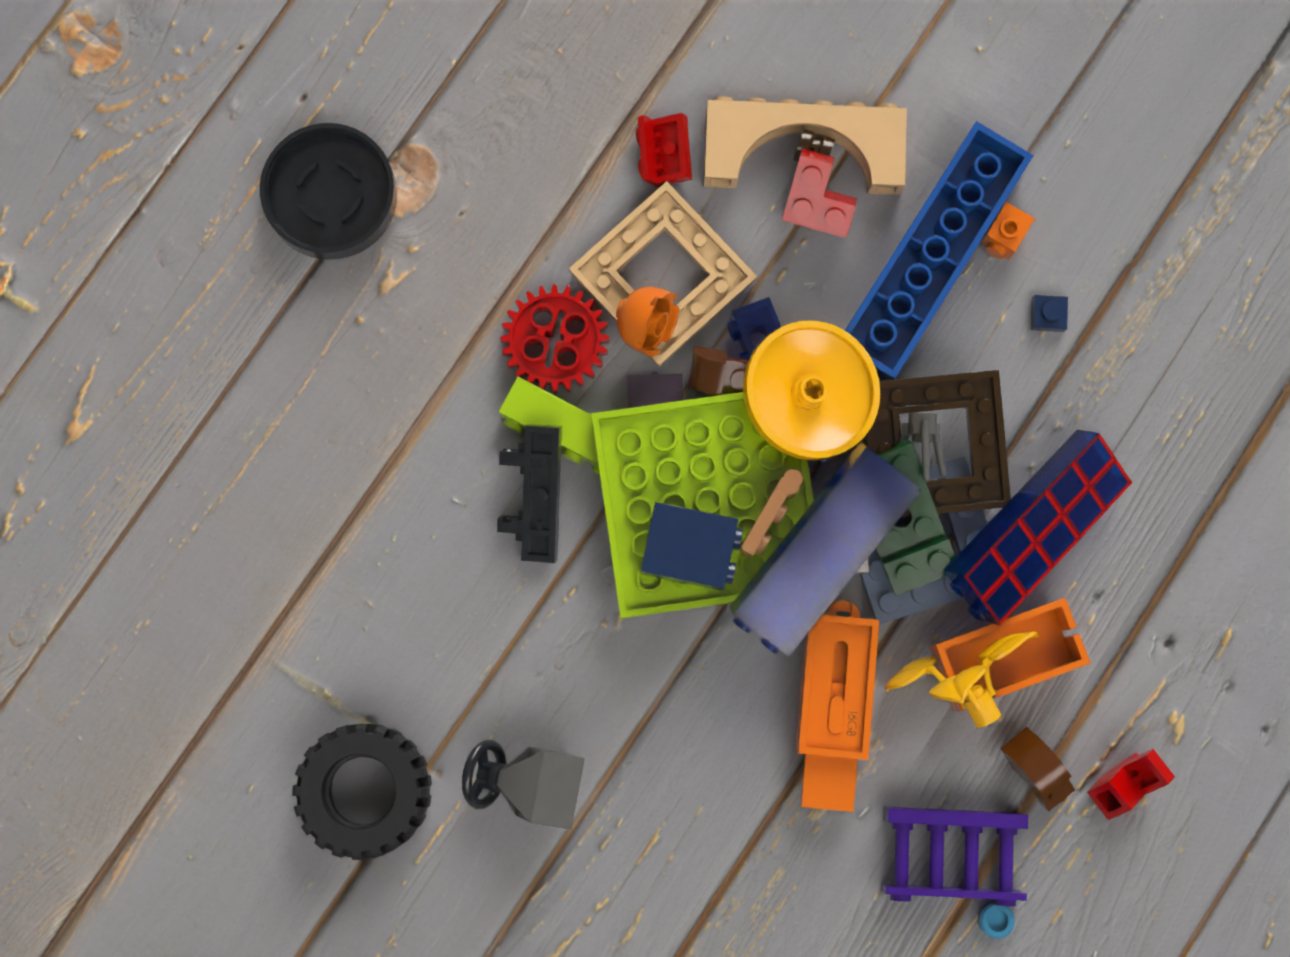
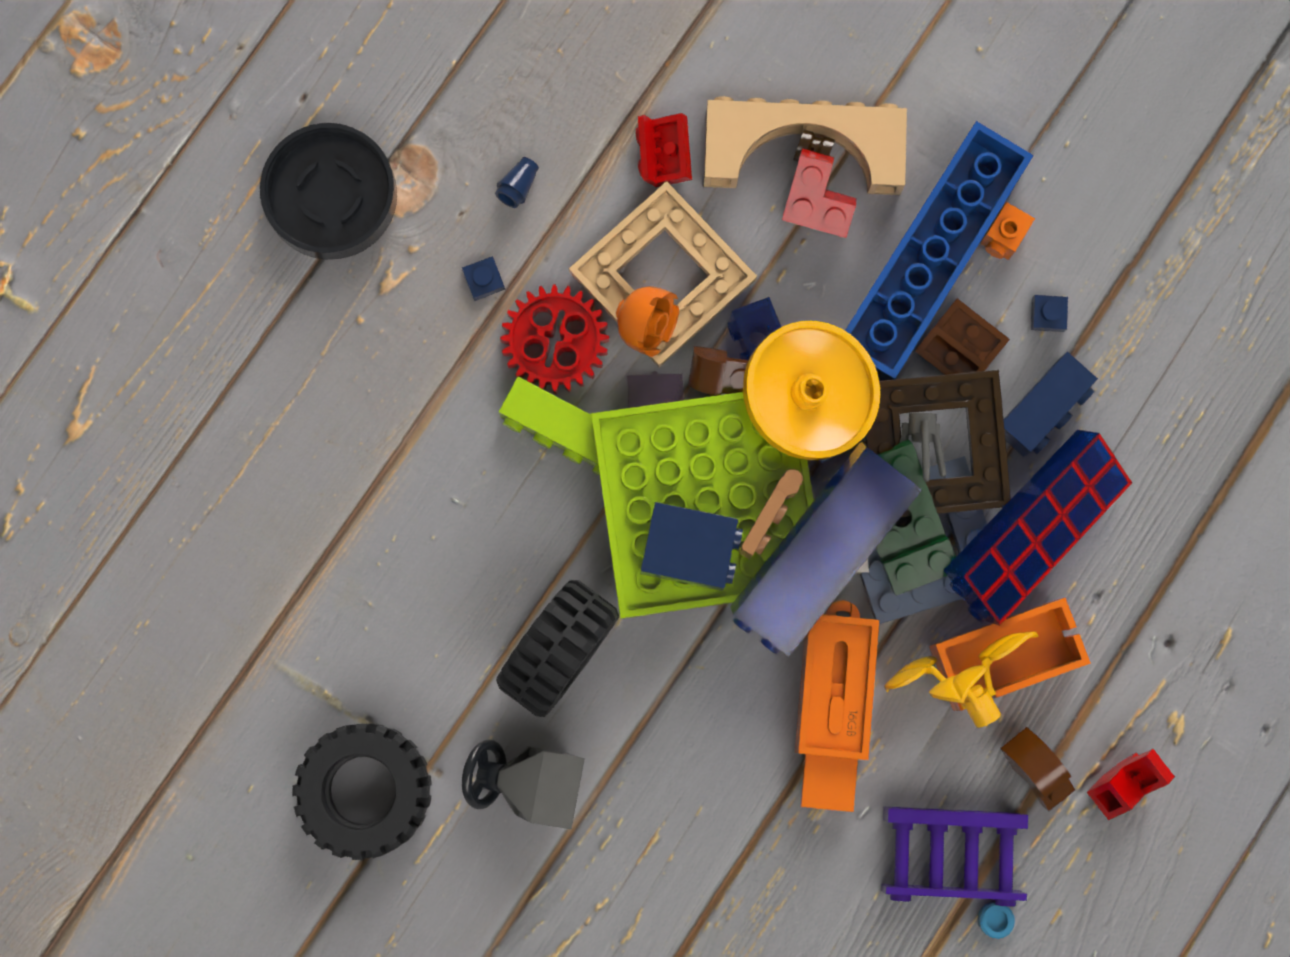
black hinge [497,424,562,563] -> none
none -> dark blue plate [462,256,506,301]
none -> dark blue cone [495,157,539,208]
none -> black tyre [496,580,619,717]
none -> reddish brown slope [915,298,1010,375]
none -> dark blue brick [1004,351,1098,457]

